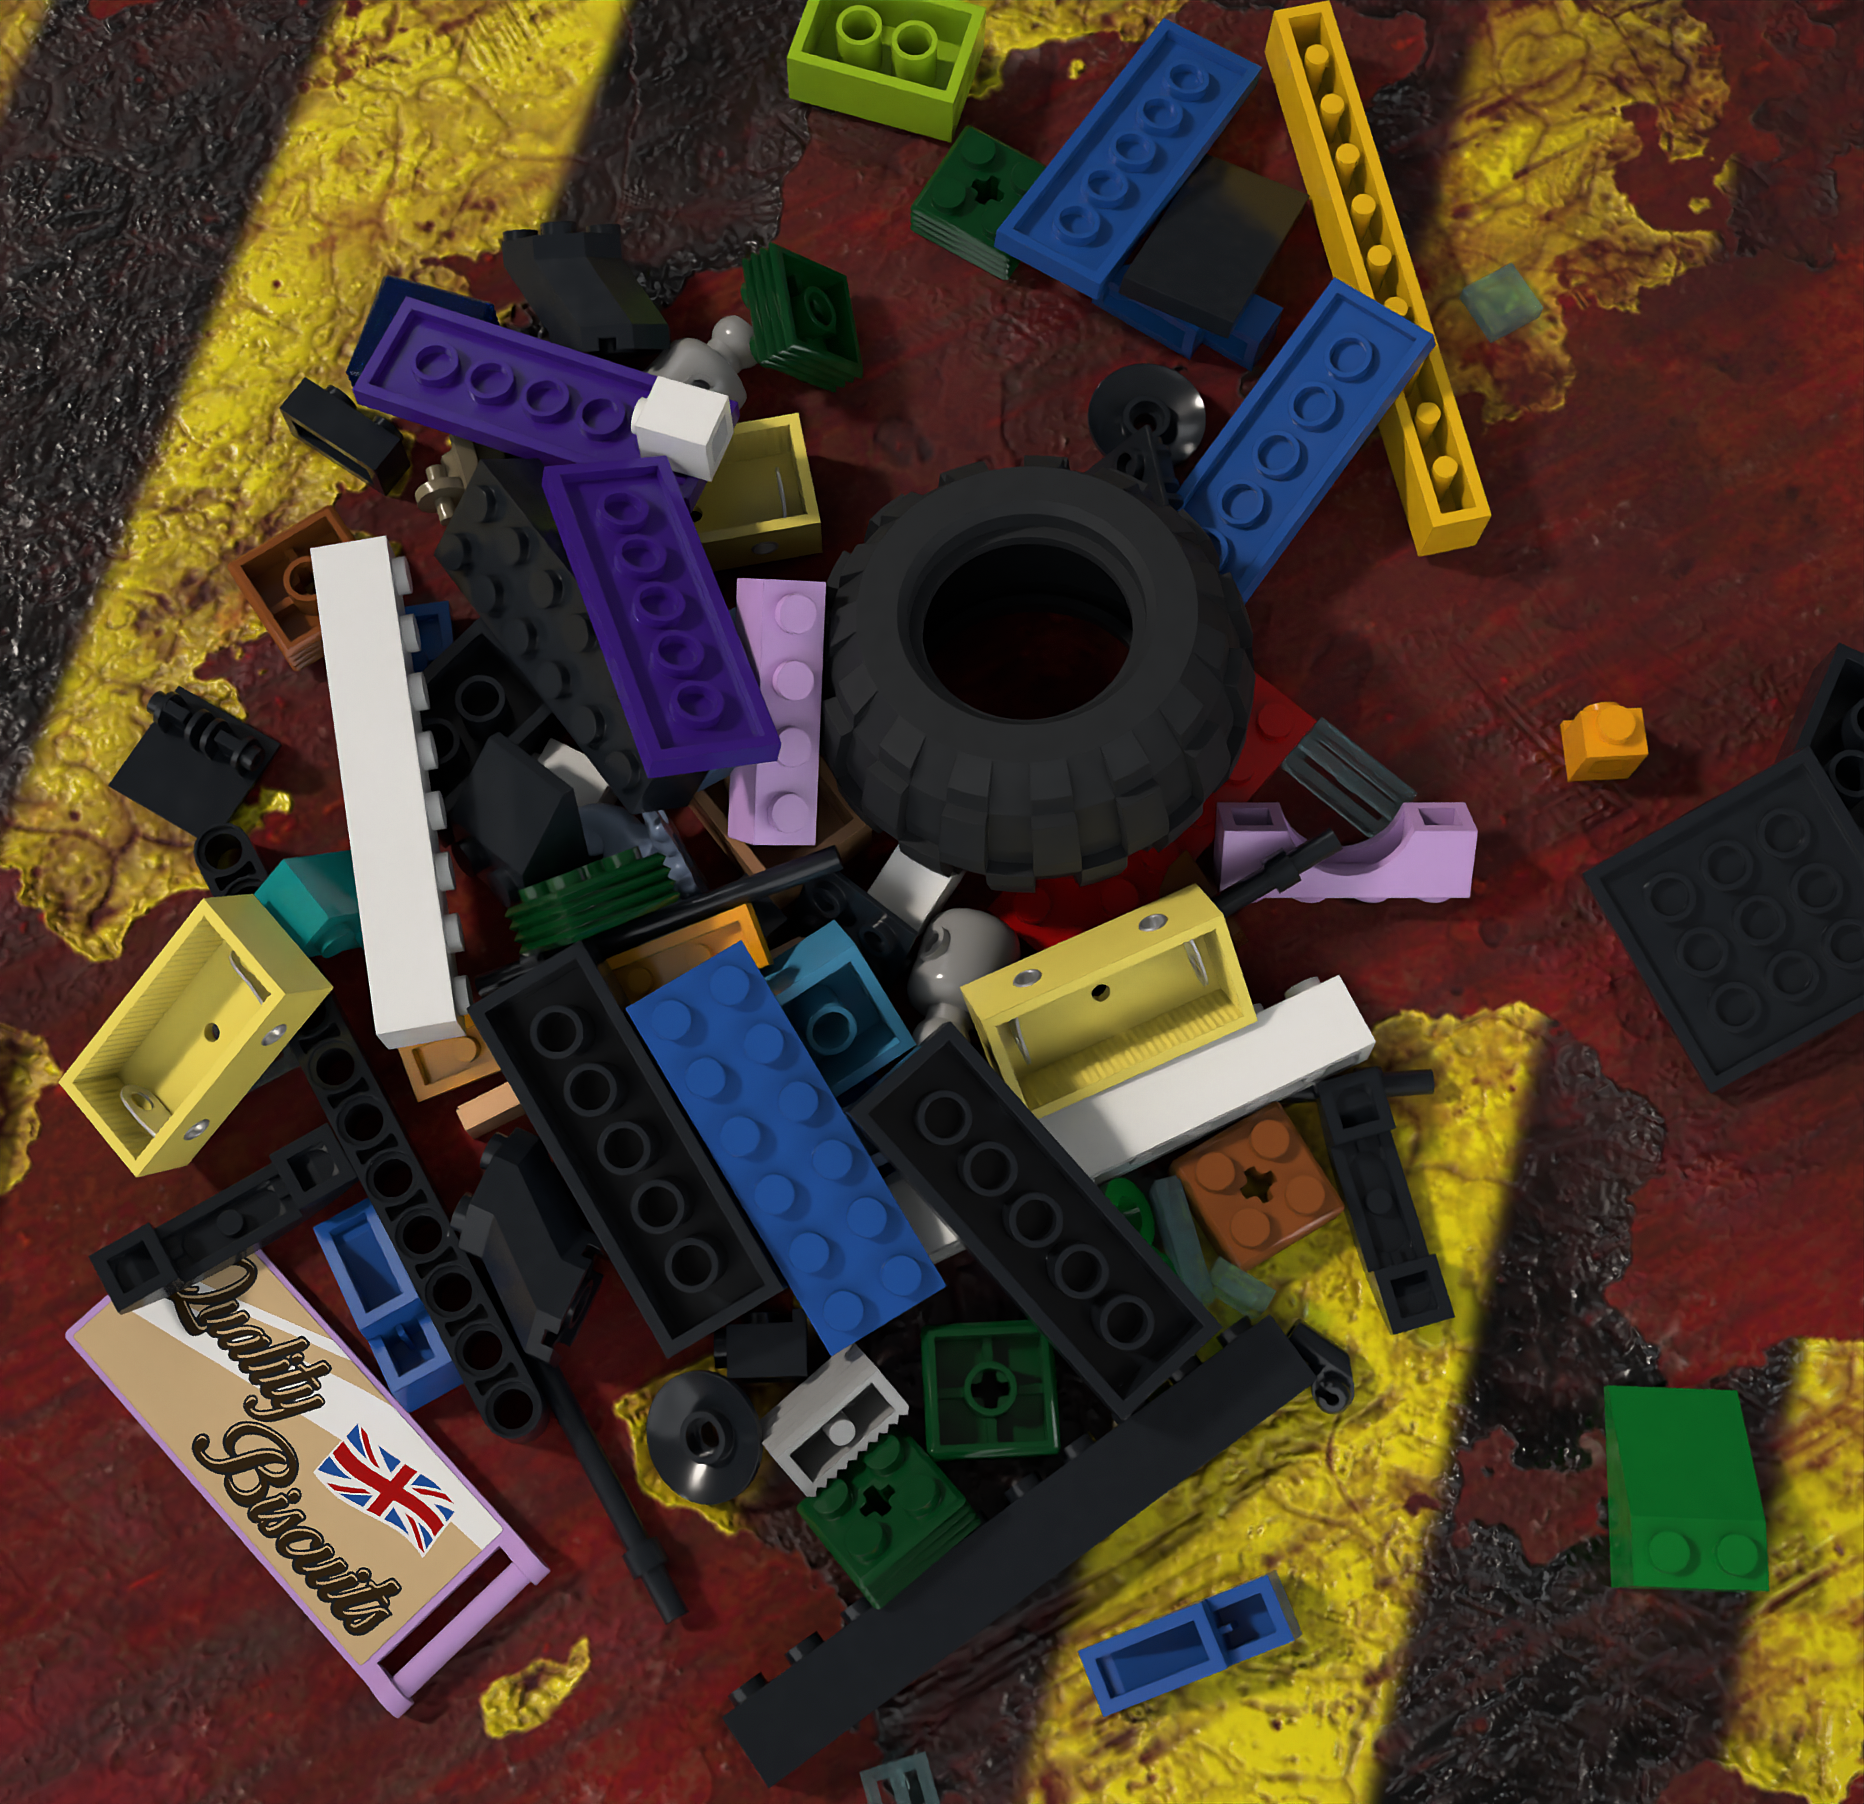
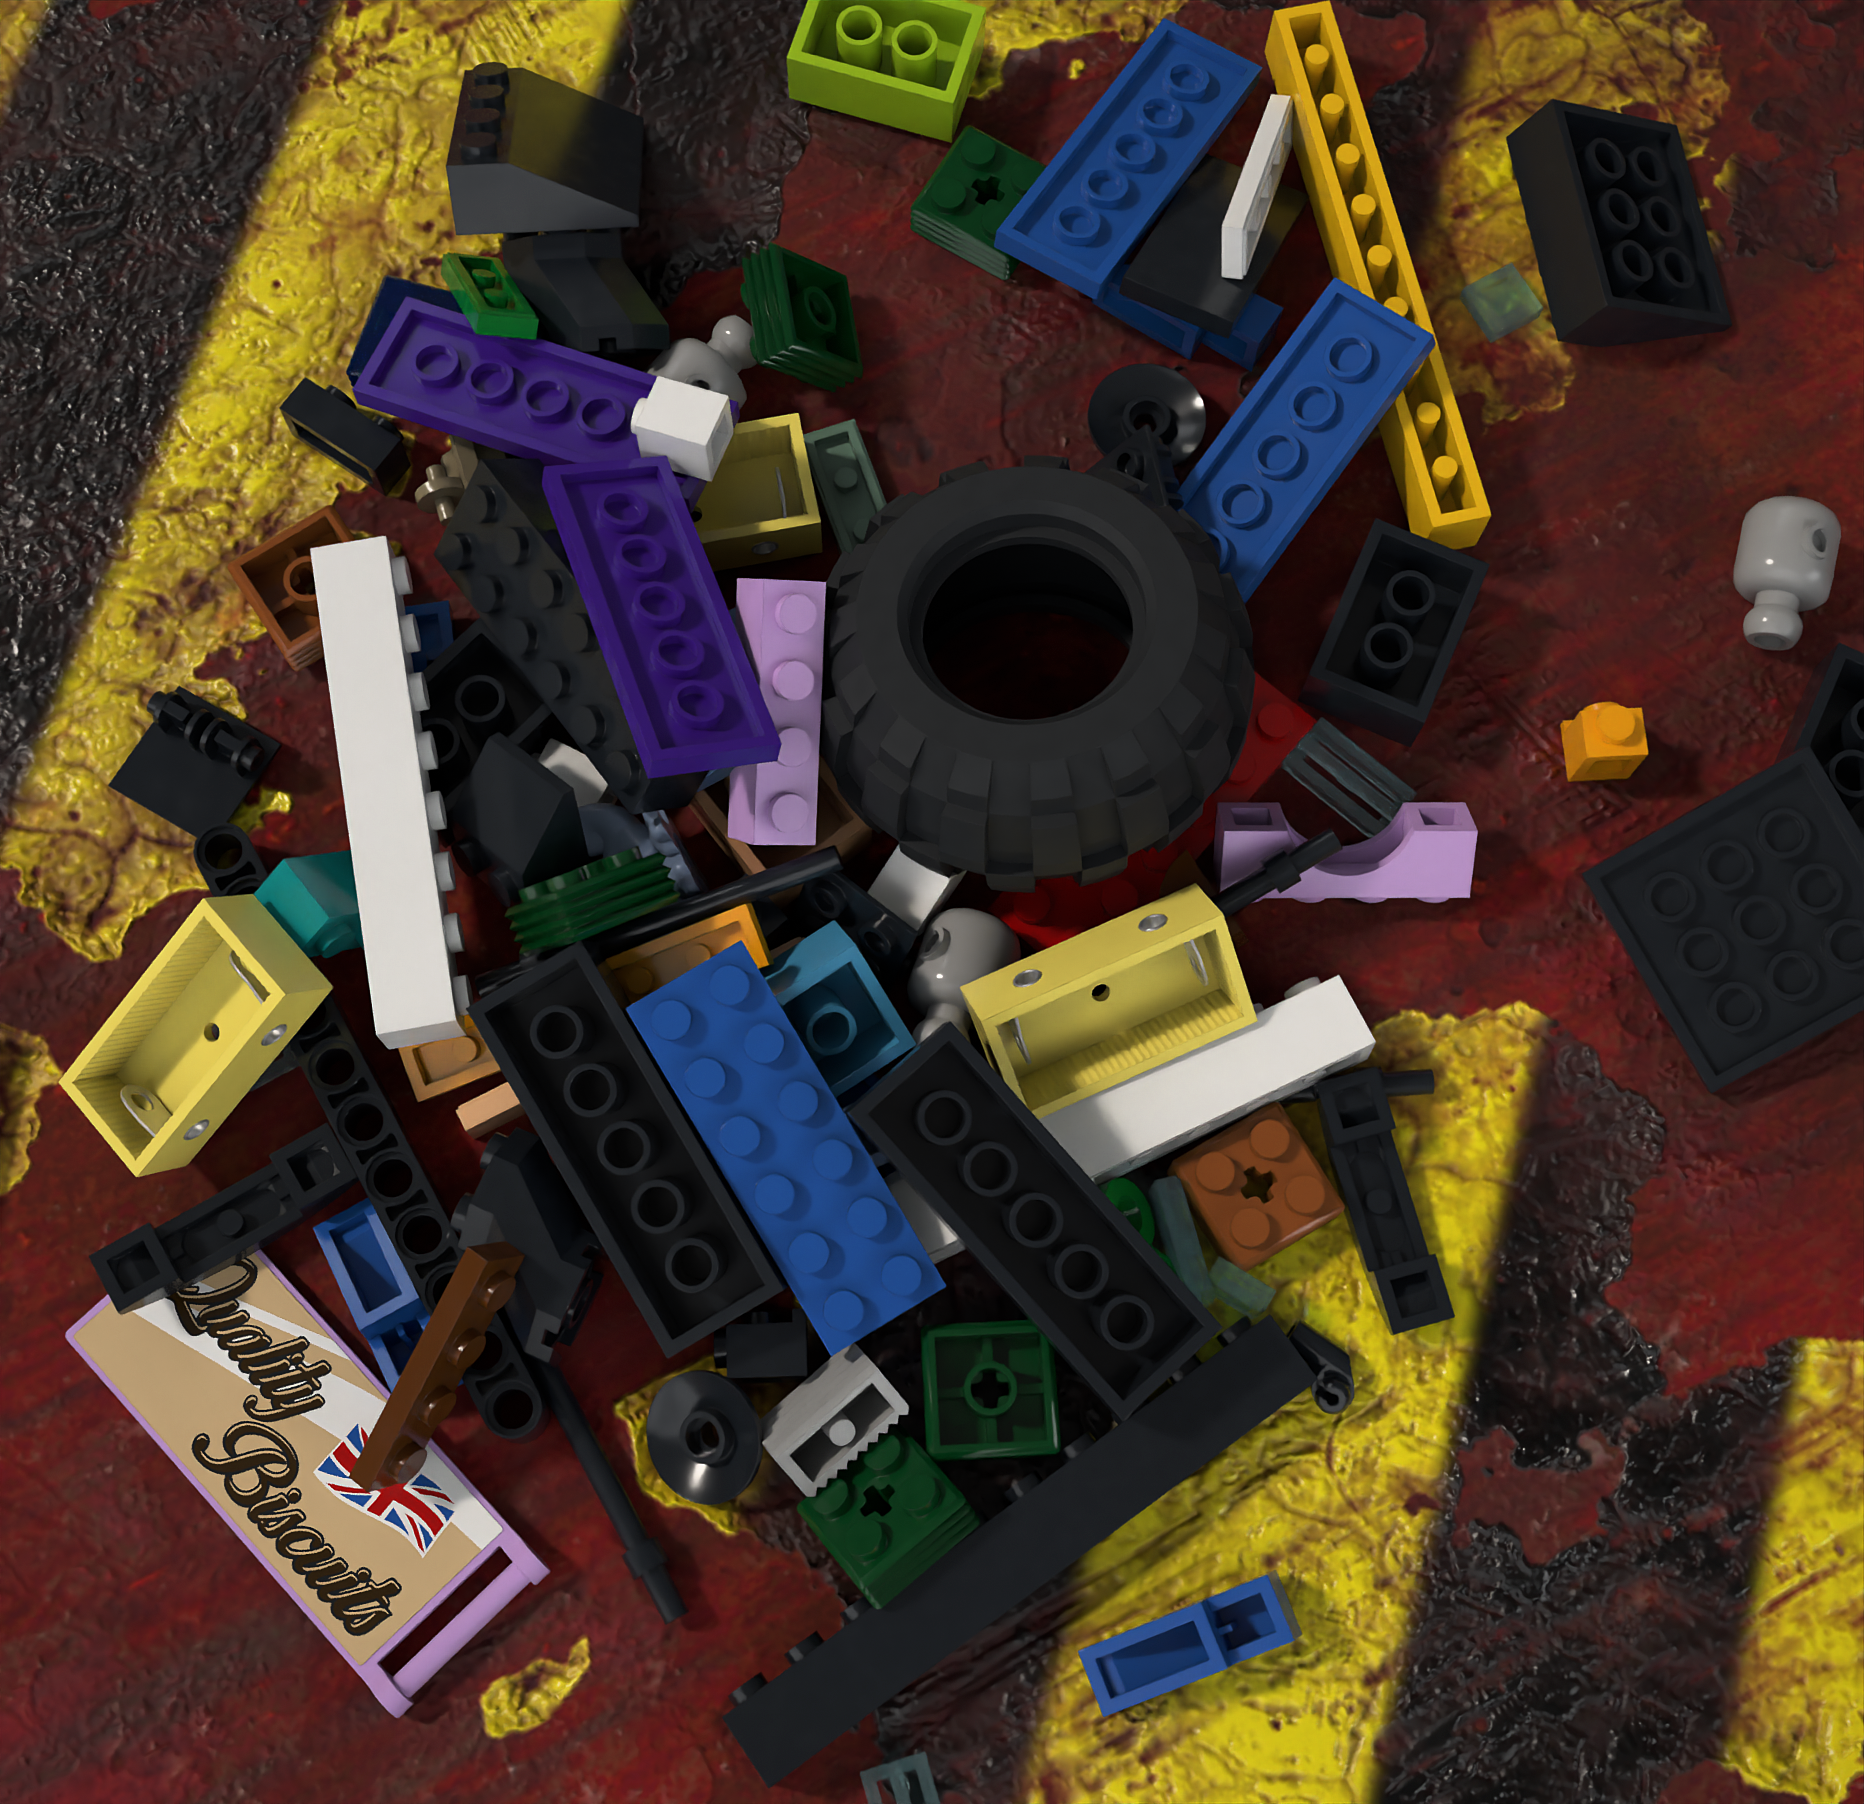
green slope [1604,1385,1770,1593] -> none
none -> reddish brown plate [349,1241,525,1492]
none -> green tile [441,252,539,340]
none -> slope [446,62,644,235]
none -> sand green tile [803,419,887,556]
none -> white tile [1222,94,1293,279]
none -> black brick [1298,518,1490,747]
none -> black slope [1506,99,1733,347]
none -> light grey piece [1733,496,1841,650]

